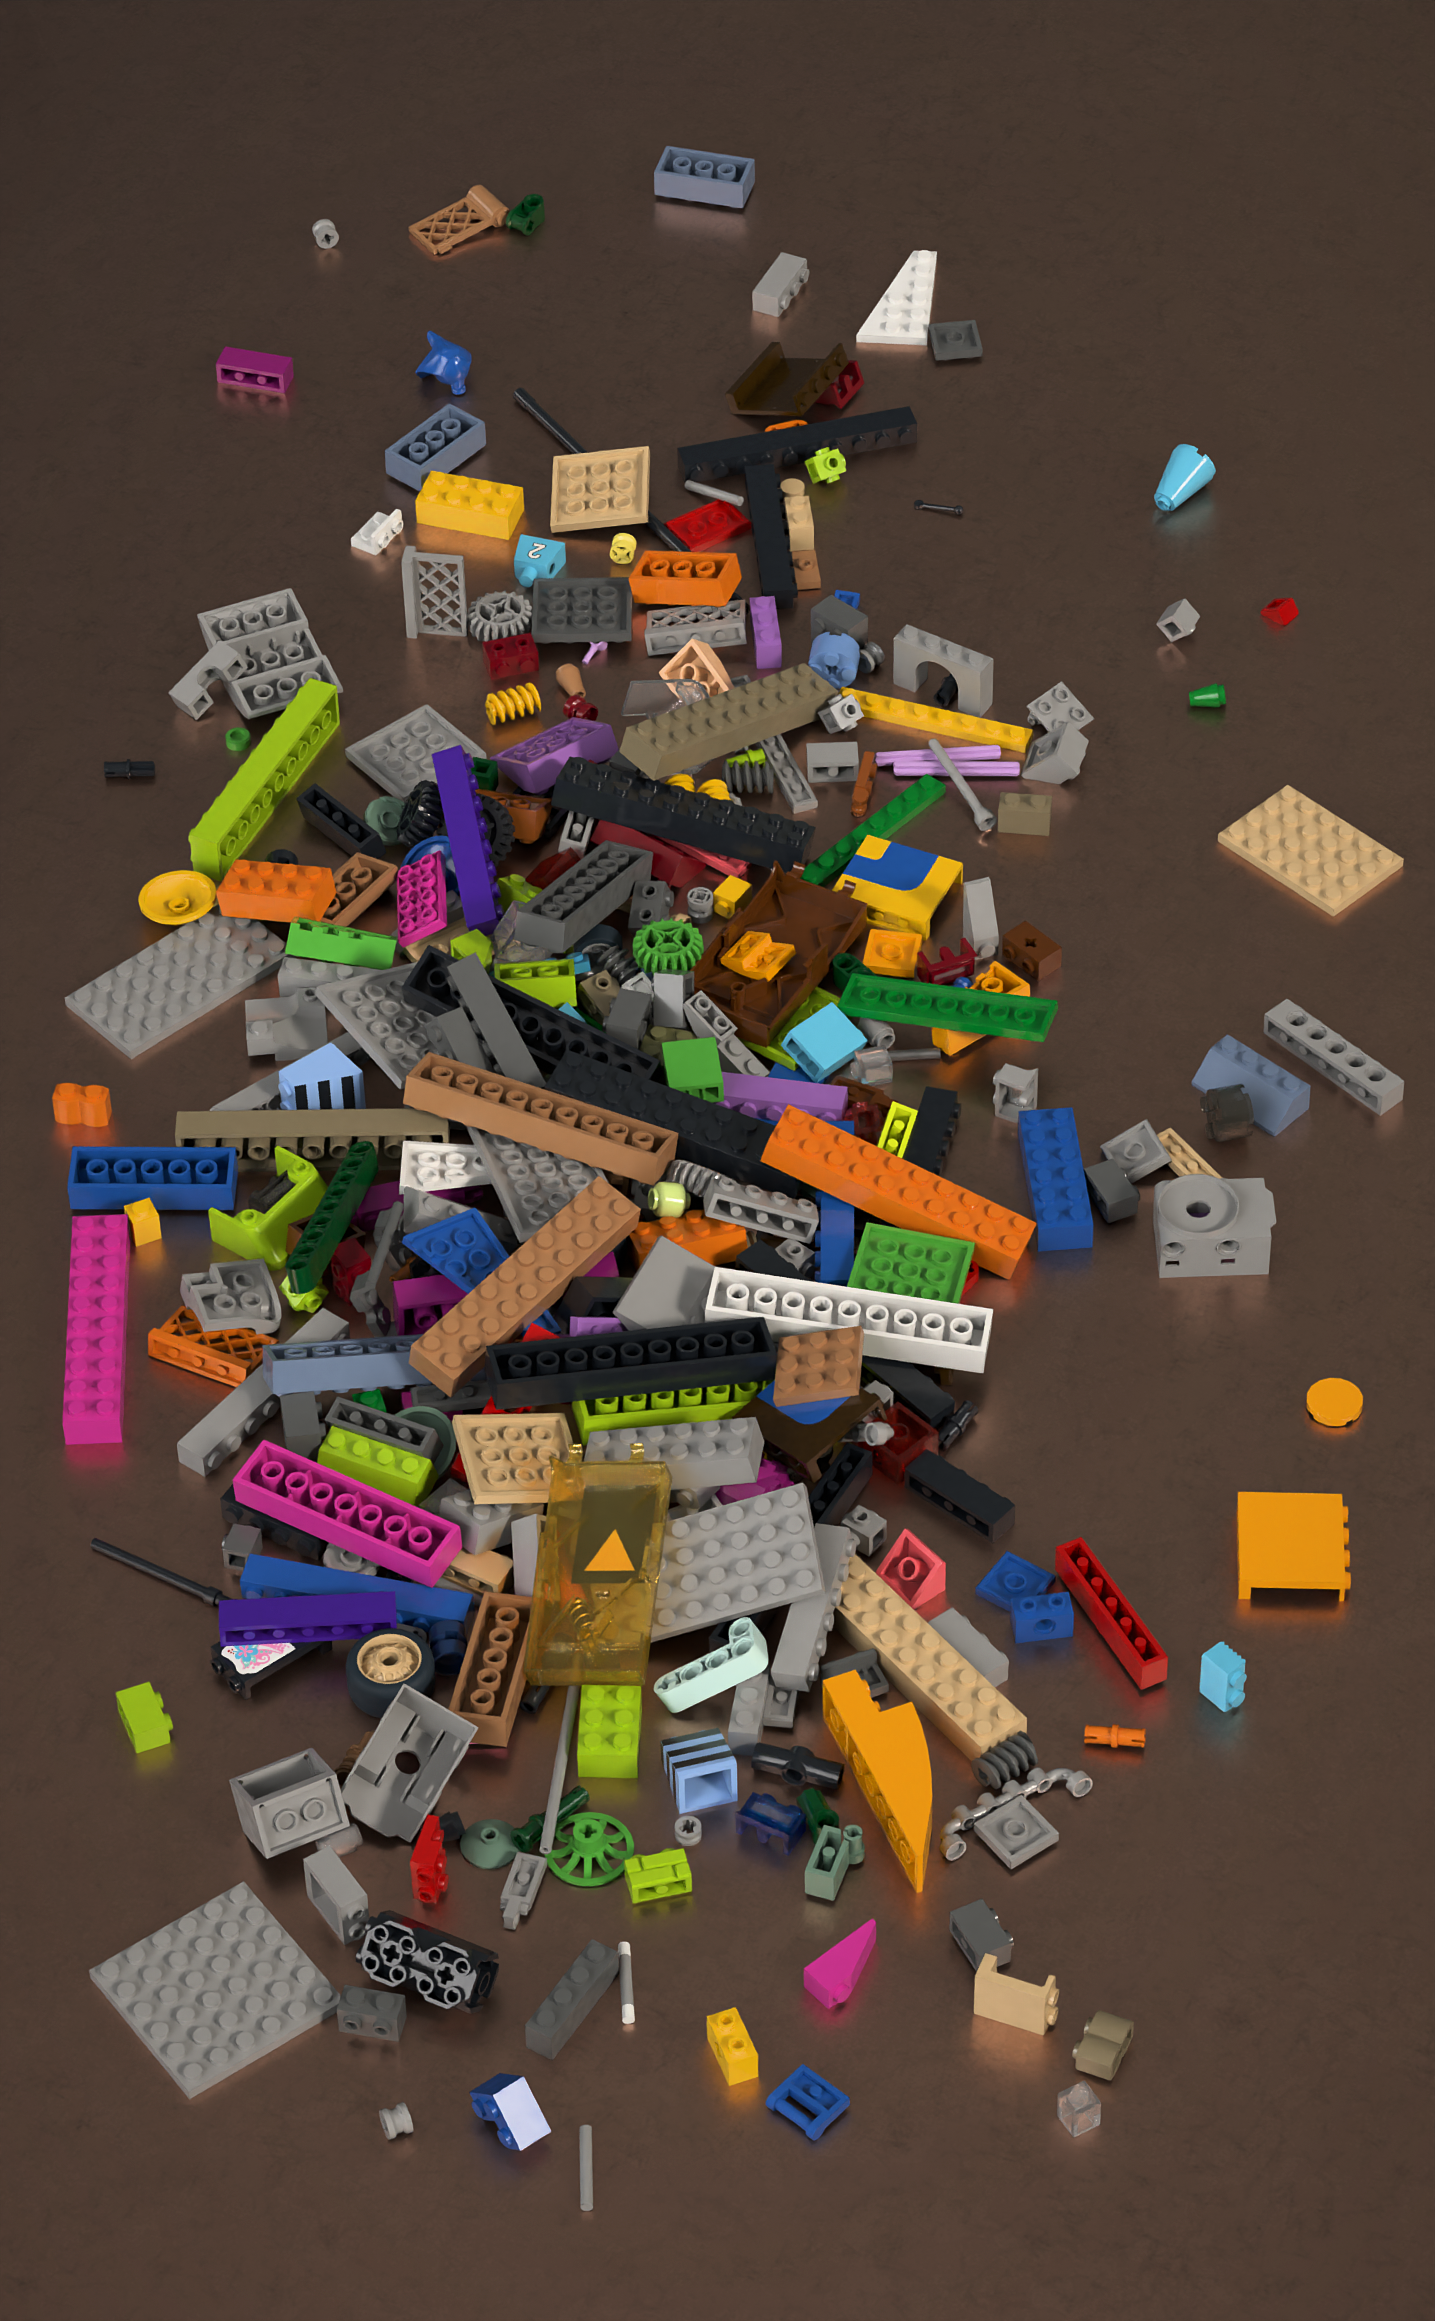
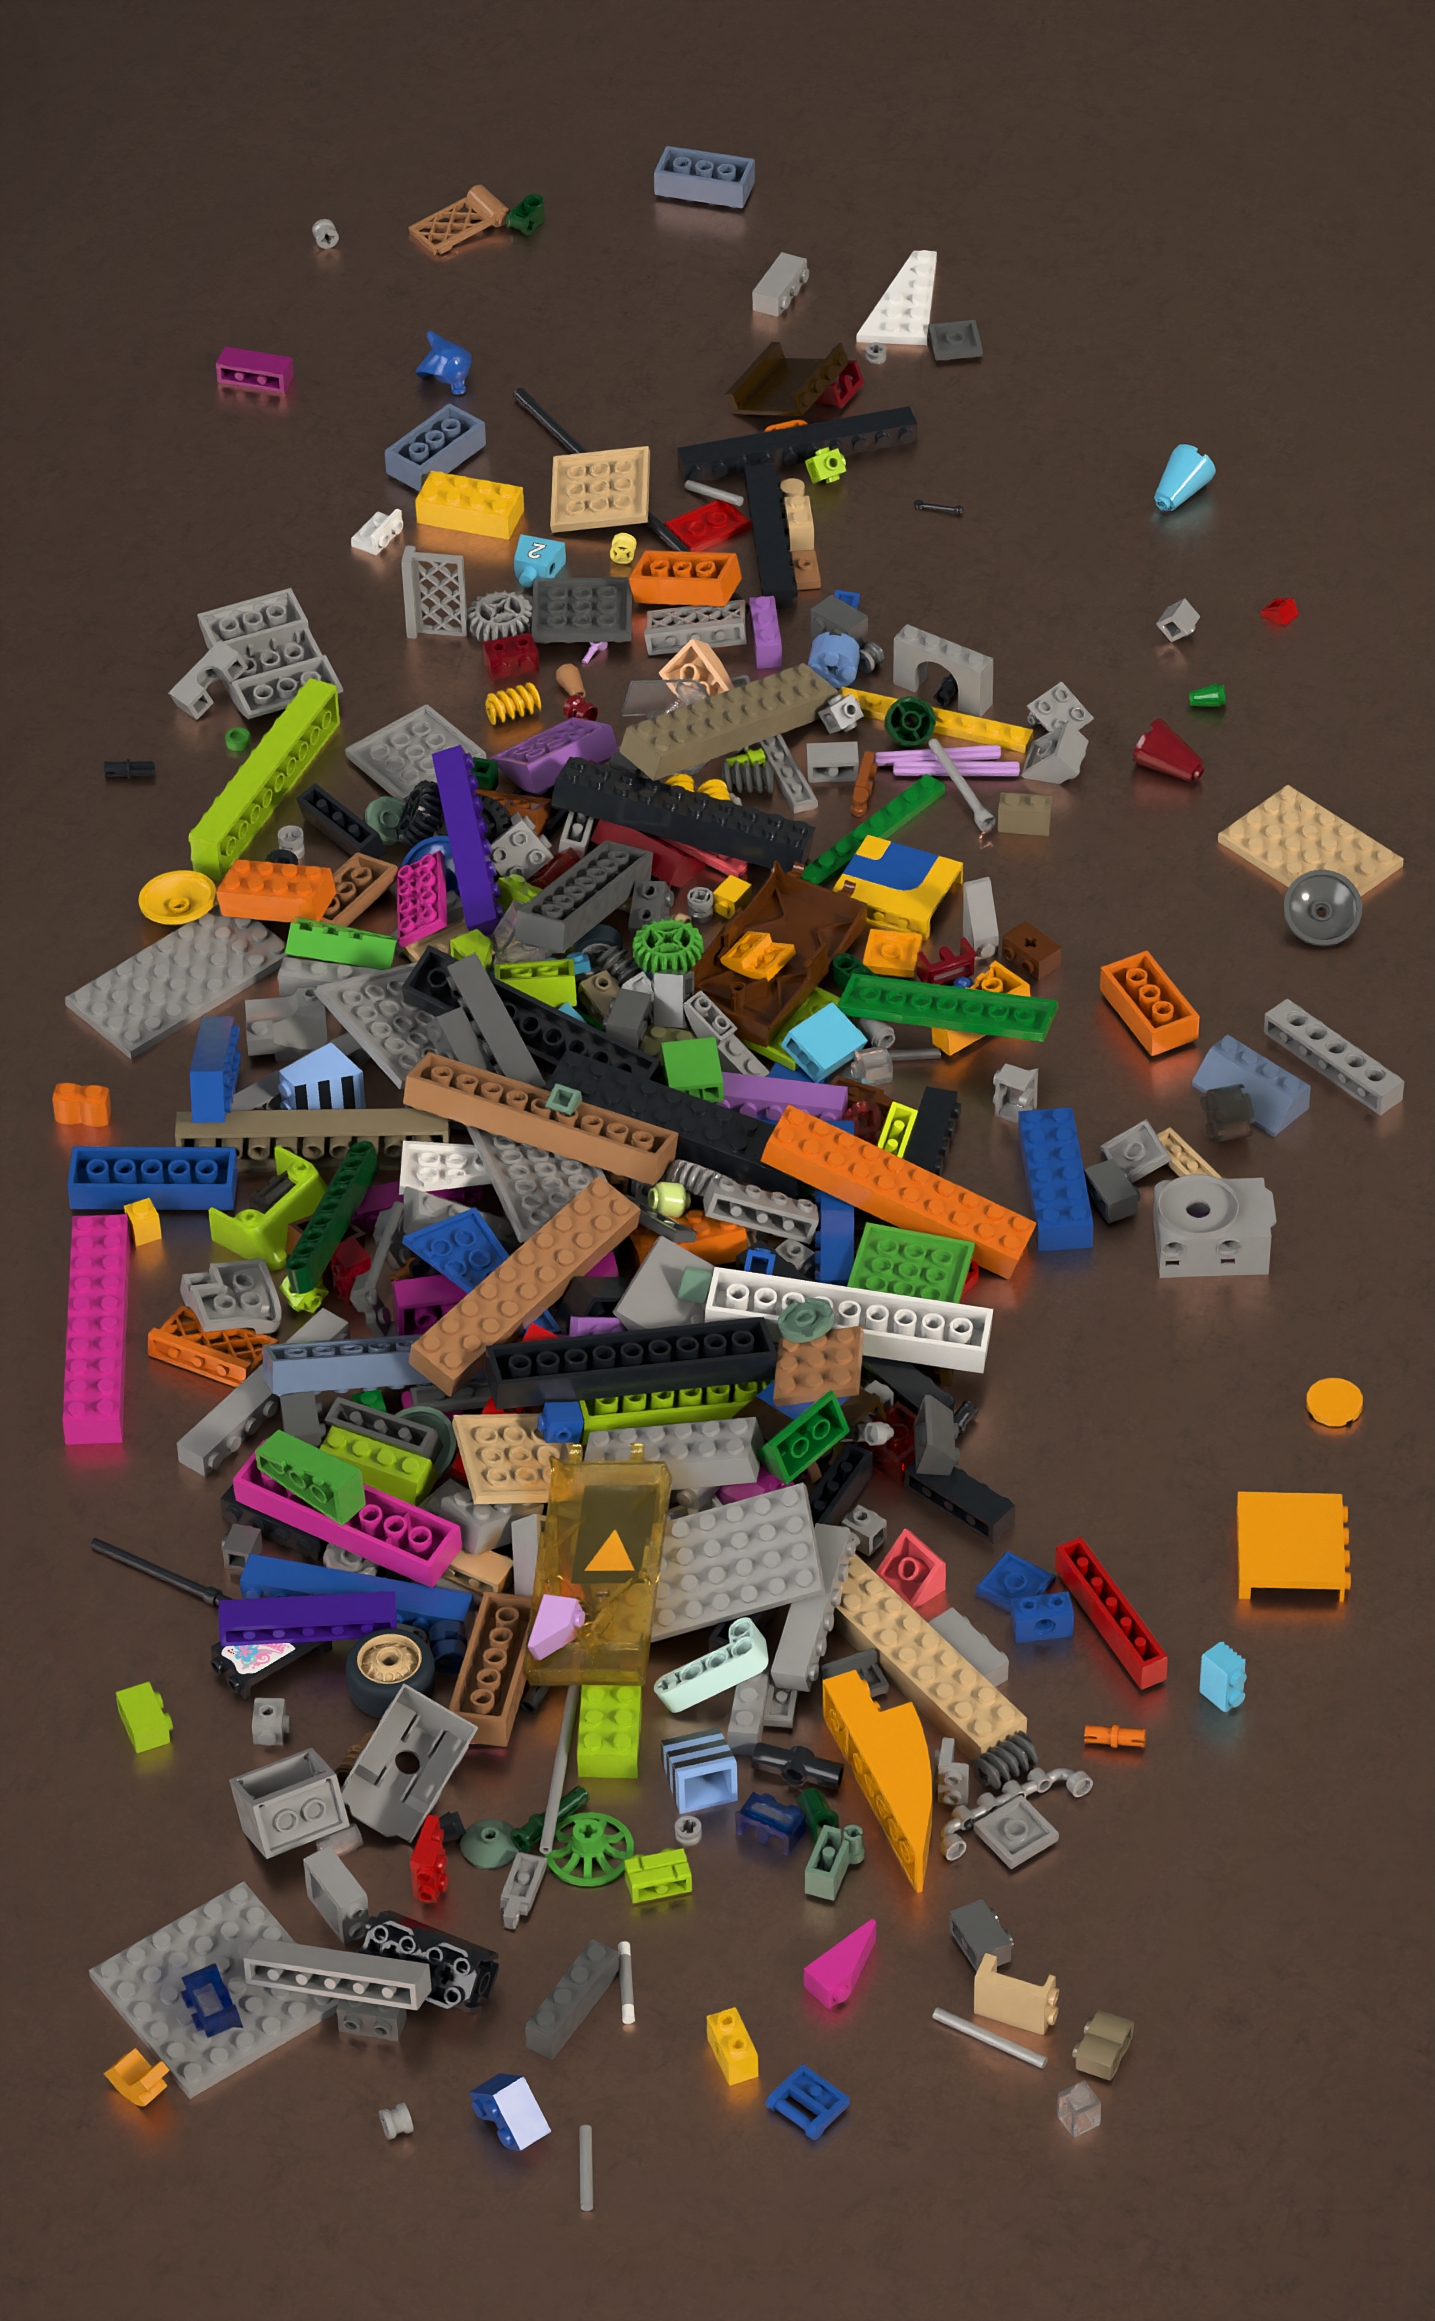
none -> light orange brick [103,2048,169,2106]
none -> clear blue window [180,1963,243,2038]
none -> blue brick [190,1016,241,1123]
none -> light grey brick [243,1938,432,2010]
none -> light grey brick [252,1698,291,1746]
none -> bright green wedge [255,1430,366,1526]
none -> light grey wheel [278,825,305,860]
none -> light grey bracket [489,811,554,881]
none -> lavender slope [528,1594,585,1660]
none -> blue brick [538,1402,584,1443]
none -> sand green slope [545,1083,582,1116]
none -> dark grey tile [623,1194,697,1242]
none -> sand green slope [677,1266,713,1304]
none -> blue brick [744,1248,776,1275]
none -> green slope [757,1390,850,1485]
none -> sand green tile [778,1298,835,1343]
none -> light grey bush [865,342,886,365]
none -> dark green cylinder [884,696,936,748]
none -> dark grey slope [914,1395,960,1476]
none -> light grey bar [932,2007,1048,2069]
none -> light grey bracket [933,1737,969,1806]
none -> orange brick [1100,951,1200,1056]
none -> dark red cone [1132,718,1205,782]
none -> dark grey dish [1283,870,1362,946]

